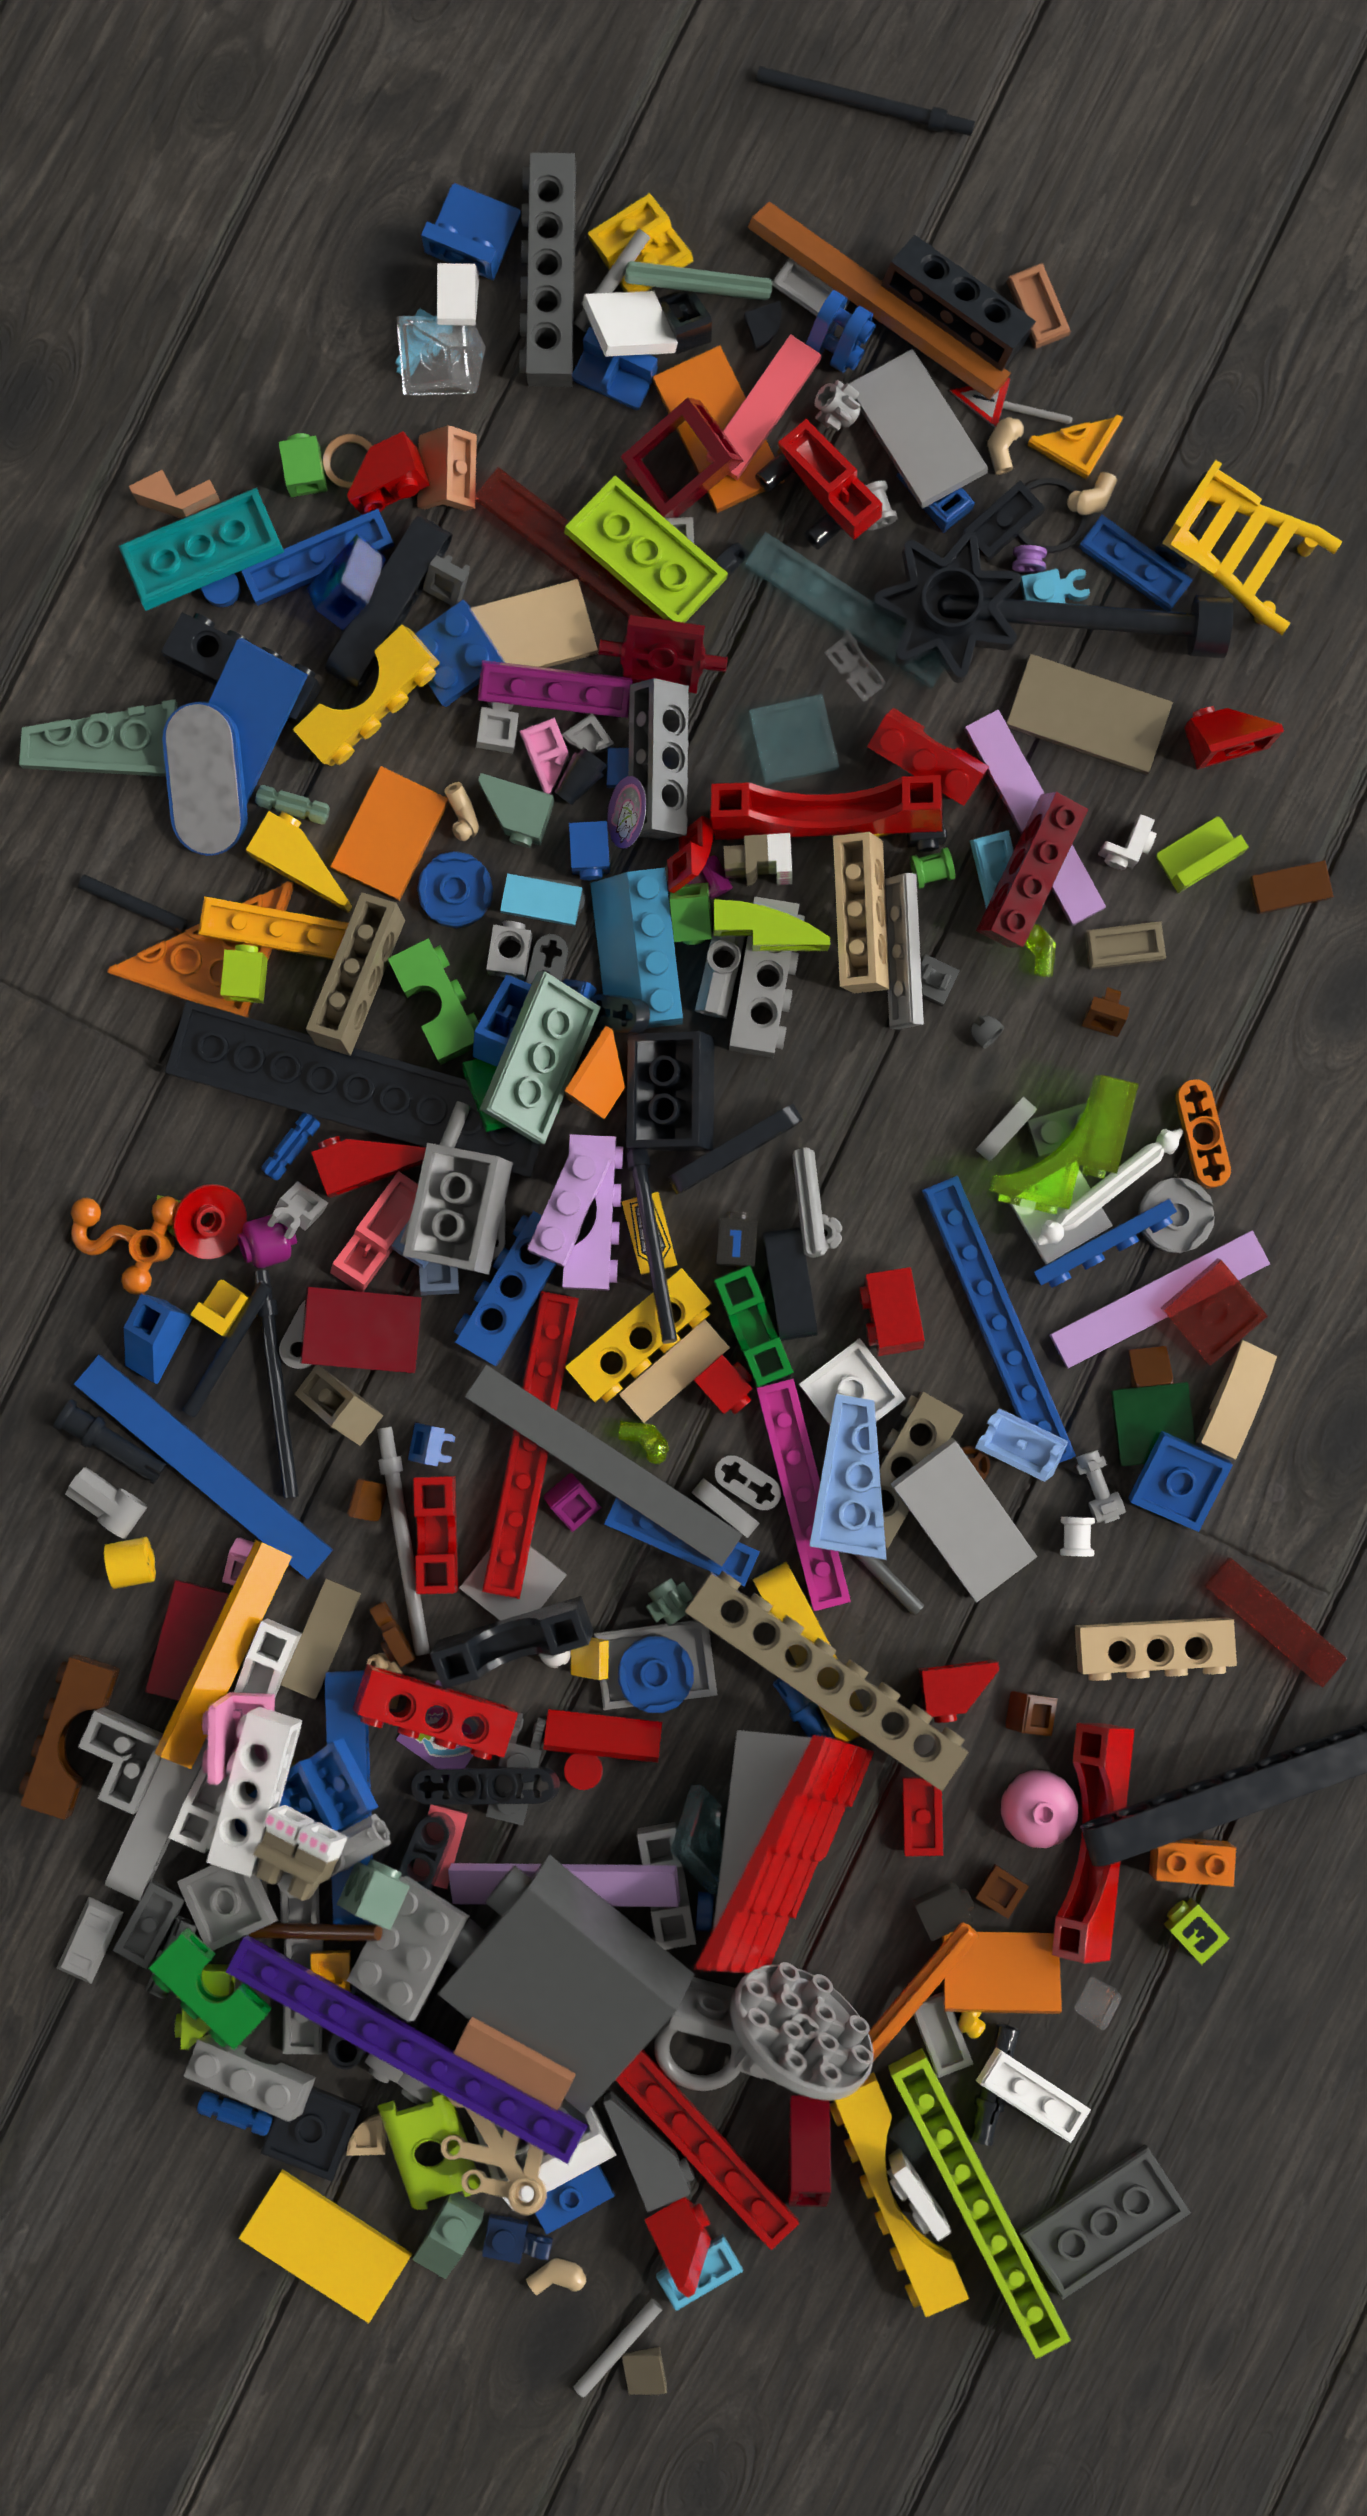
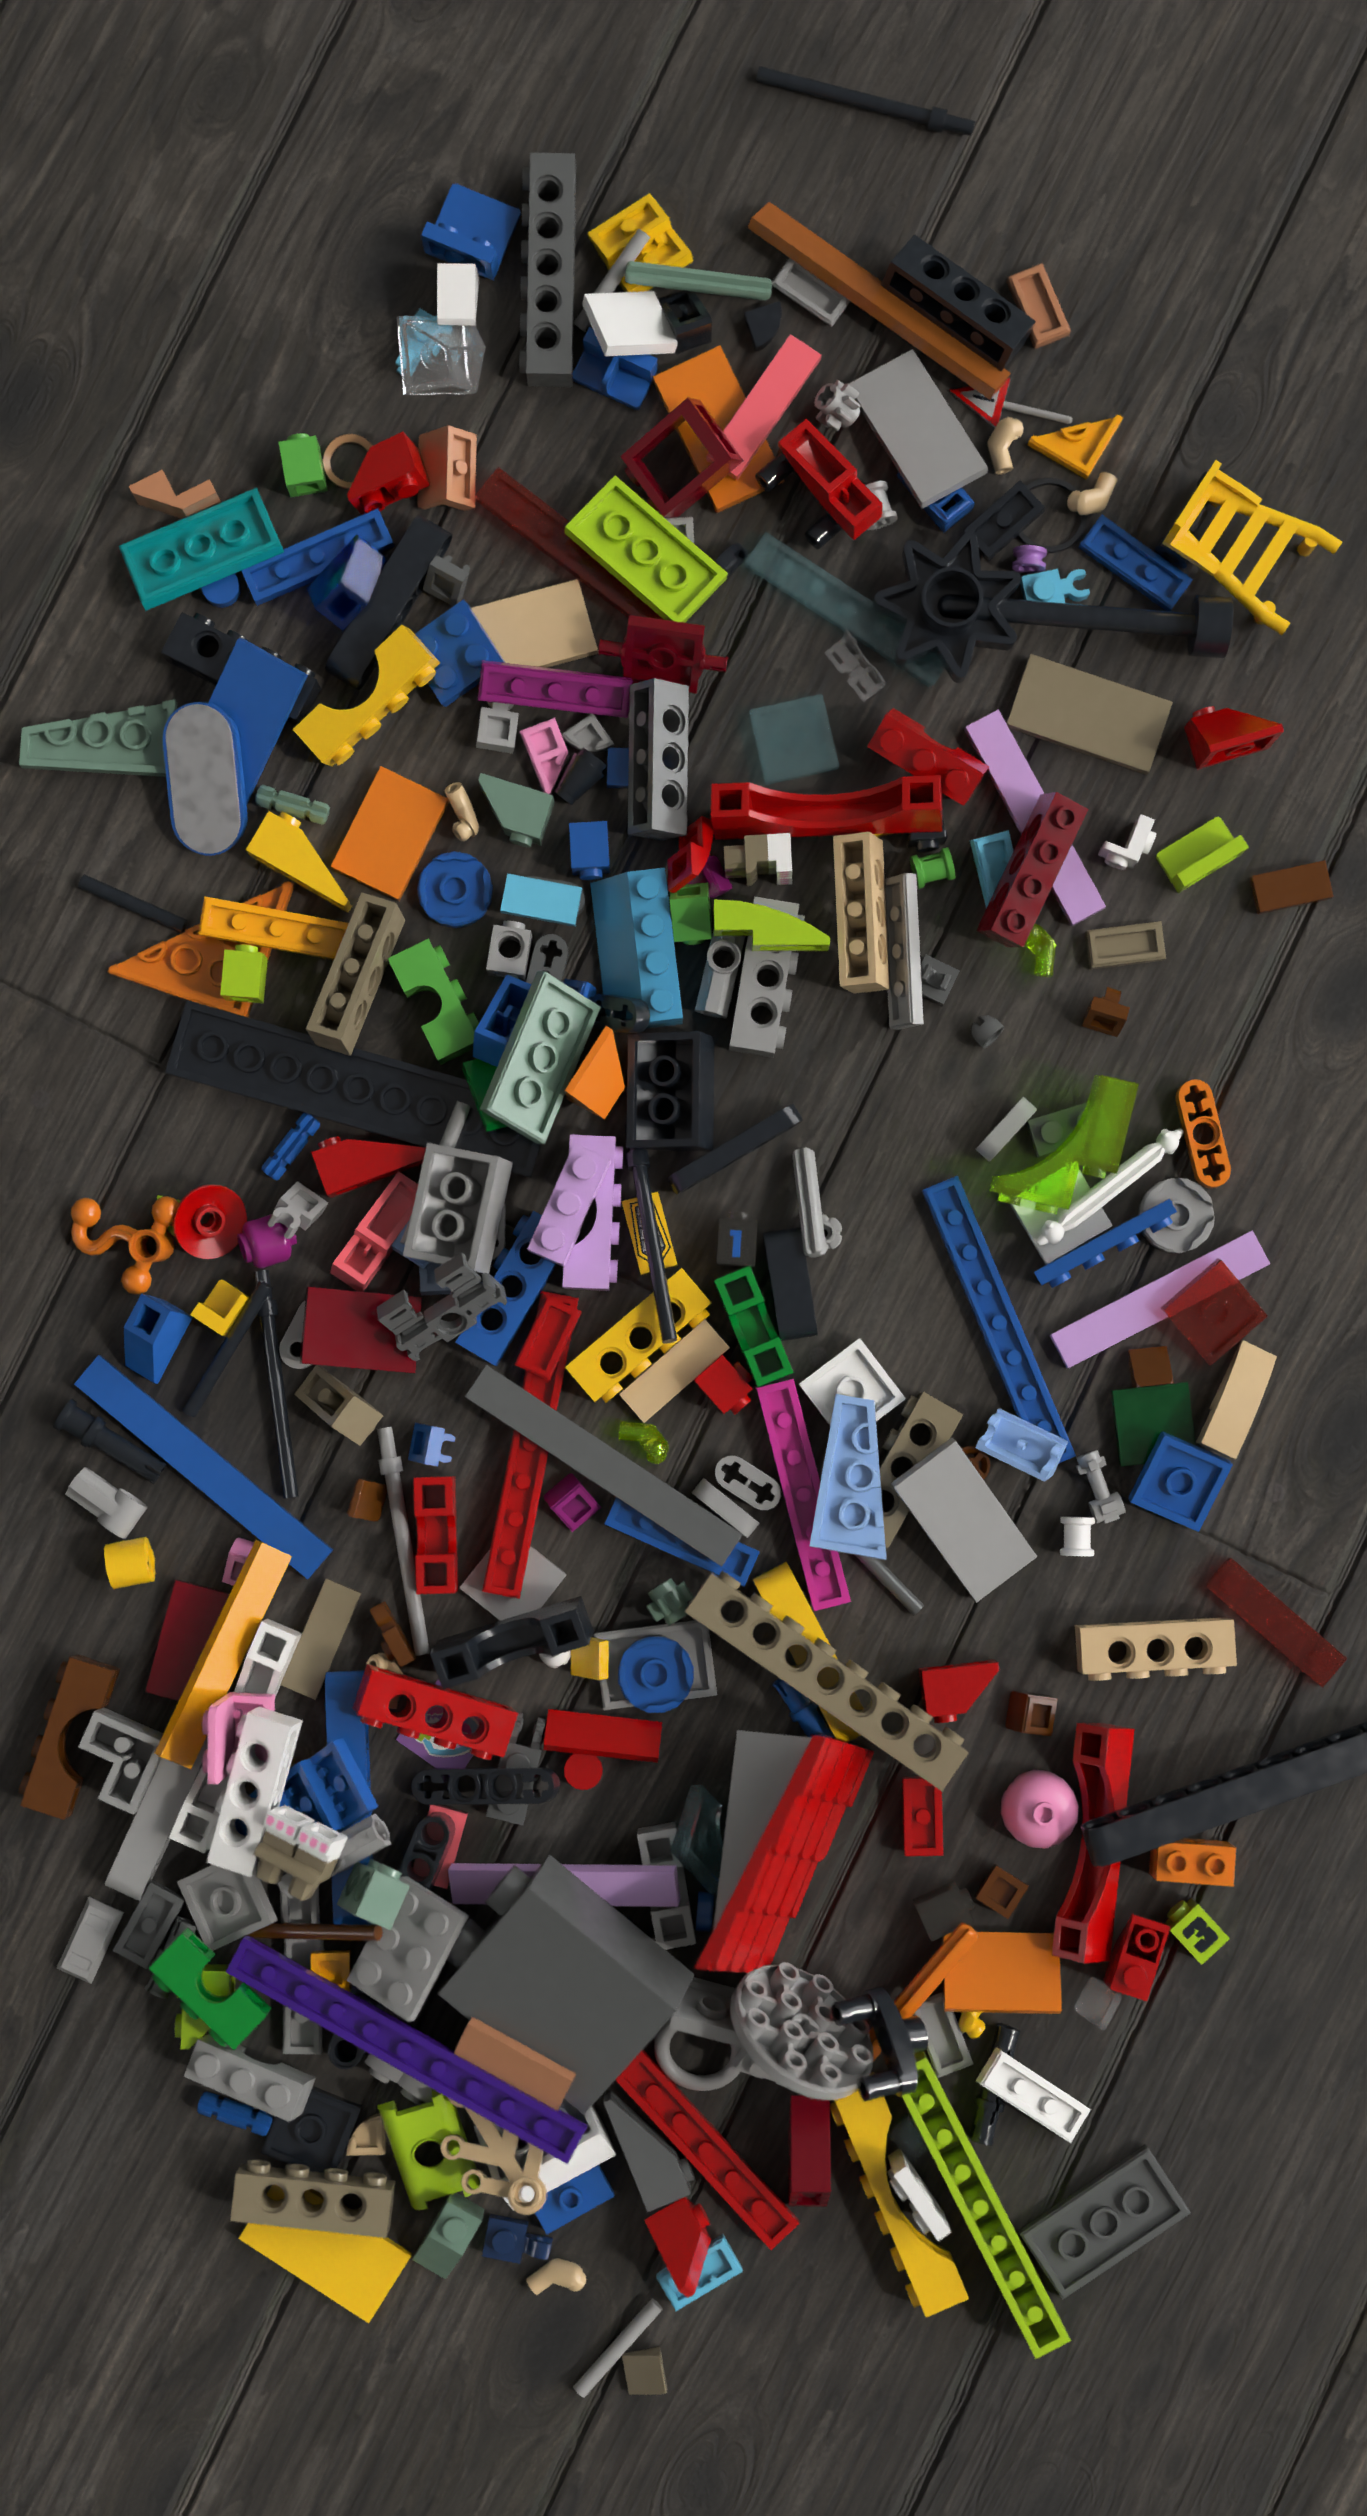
sticker [608,776,646,848] -> none
blue brick [806,290,876,373] -> none
red brick [859,1267,925,1356] -> none
none -> dark tan brick [230,2160,395,2238]
none -> dark grey piece [377,1252,507,1361]
none -> red tile [514,1296,582,1381]
none -> black connector [831,1987,928,2102]
none -> red slope [1103,1913,1170,2002]

